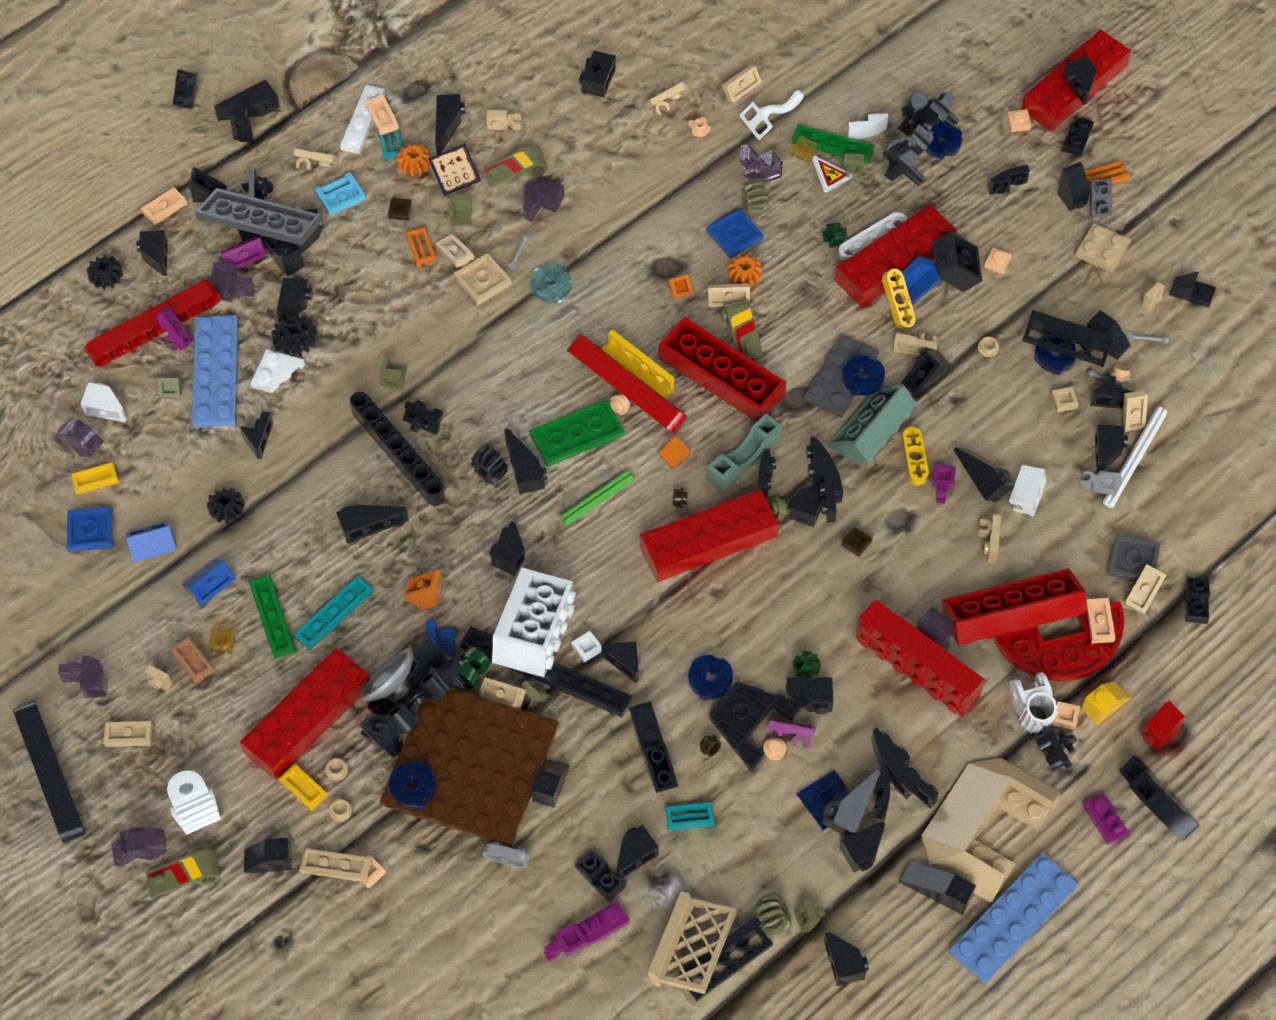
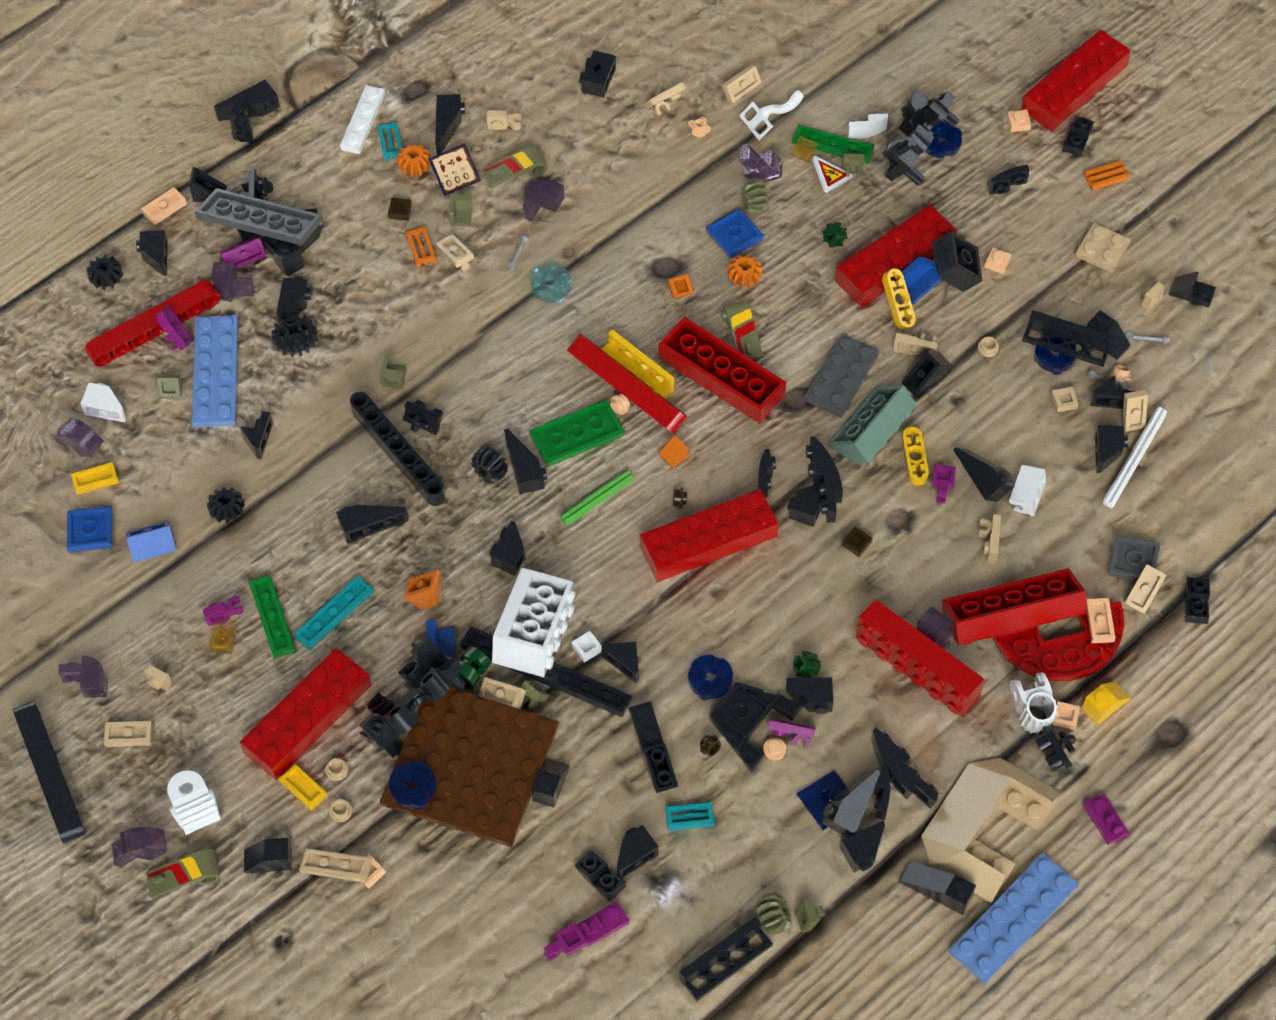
nougat plate [170,636,215,684] -> none
black hips [173,69,198,109] -> none
blue panel [182,558,236,605] -> none
white wing [251,349,305,393] -> none
tan plate [293,149,338,171] -> none
medium azure plate [313,172,366,216] -> none
light grey dish [360,649,413,701] -> none
light nougat plate [365,95,399,135] -> none
tan plate [454,253,512,305] -> none
light grey plate [483,841,530,869] -> none
tan fence [648,892,737,994] -> none
sand green arch [707,413,782,493] -> none
tan plate [708,283,750,307] -> none
olive plate [769,497,787,519] -> none
black slope [824,932,869,986] -> none
white plate [838,212,908,262] -> none
clear blue plate [842,355,885,396] -> none
black slope [1057,162,1090,211] -> none
black slope [1063,56,1097,105] -> none
light grey plate [1080,470,1122,495] -> none
black hips [1090,178,1112,217] -> none
black slope [1119,755,1200,841] -> none
red slope [1141,700,1185,751] -> none
none -> magenta plate [202,596,244,627]

